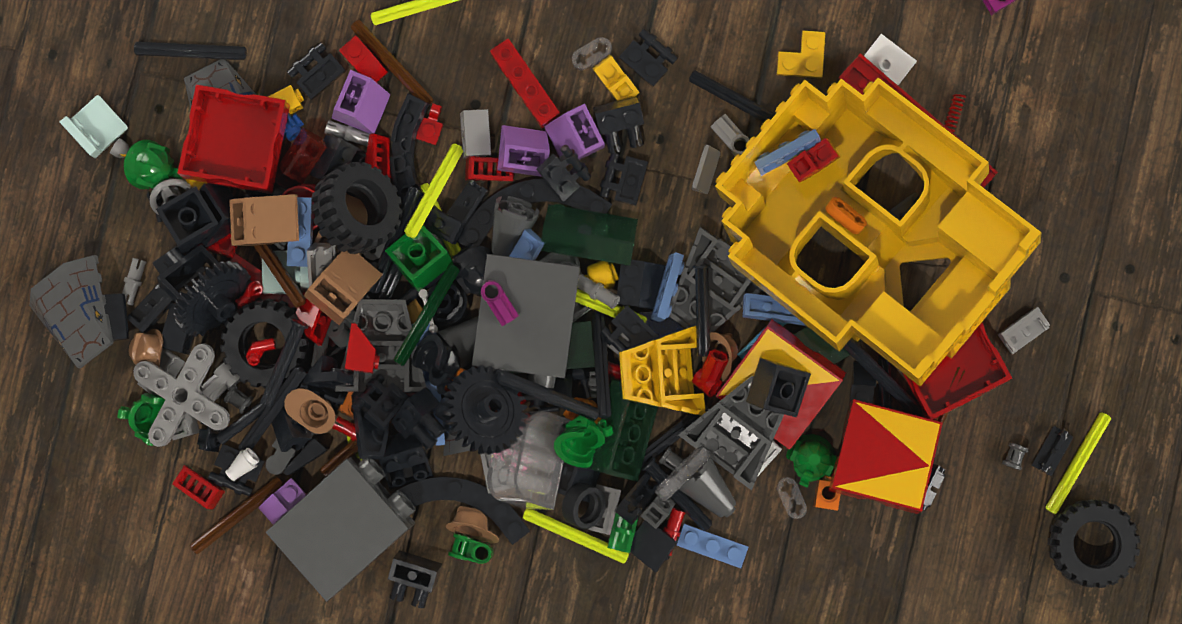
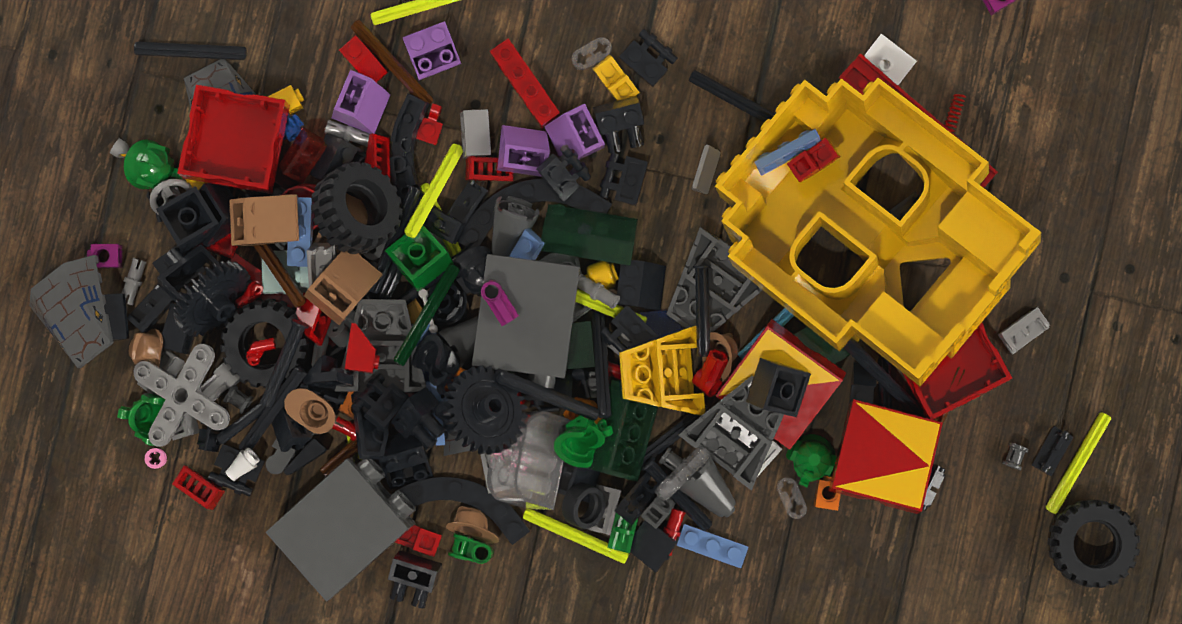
light aqua bracket [60,95,128,158] -> none
reddish brown axle [190,477,284,554] -> none
medium lavender brick [259,478,307,525] -> none
black plate [287,42,346,100] -> none
medium blue plate [651,252,684,322] -> none
light grey piece [711,114,749,156] -> none
medium blue plate [743,293,807,326] -> none
yellow plate [777,31,825,78] -> none
orange beam [825,197,867,234] -> none
none -> magenta brick [87,244,122,269]
none -> bright pink bush [145,448,167,469]
none -> red slope [395,525,442,557]
none -> medium lavender slope [403,21,461,80]

